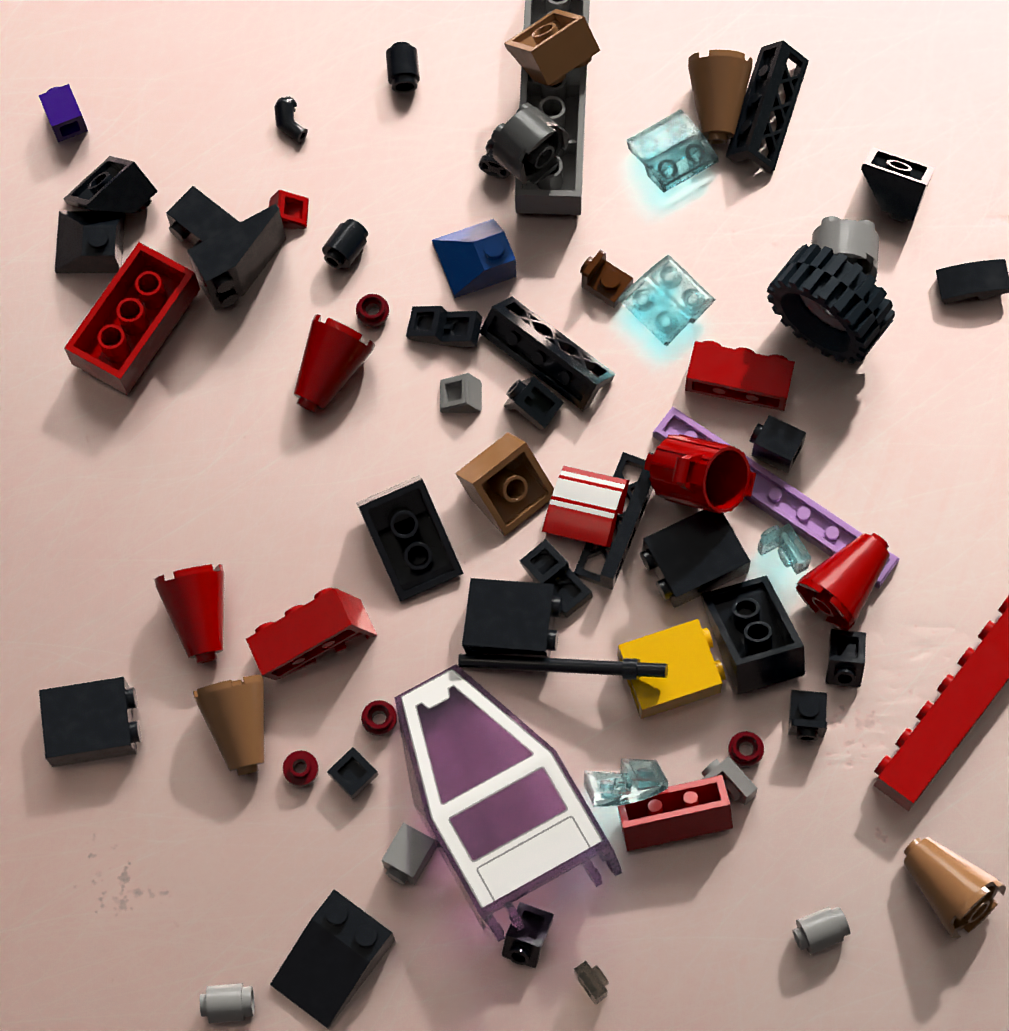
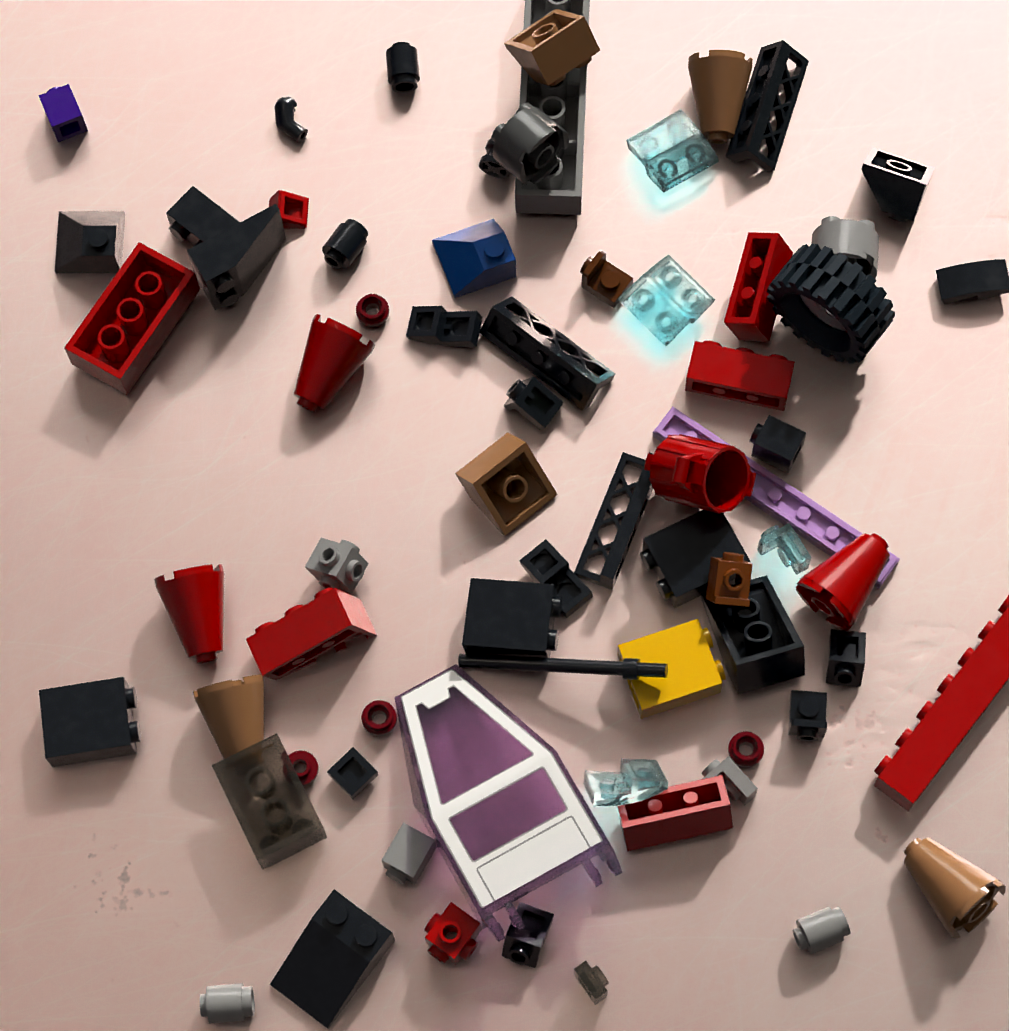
black slope [63,156,158,213] -> none
black slope [356,475,464,602] -> none
light grey slope [440,373,482,413] -> none
red slope [542,466,630,547] -> none
none -> clear smoke slope [212,733,327,870]
none -> light grey brick [305,538,369,593]
none -> red brick [424,902,482,965]
none -> dark orange brick [706,552,753,607]
none -> red brick [724,232,793,342]

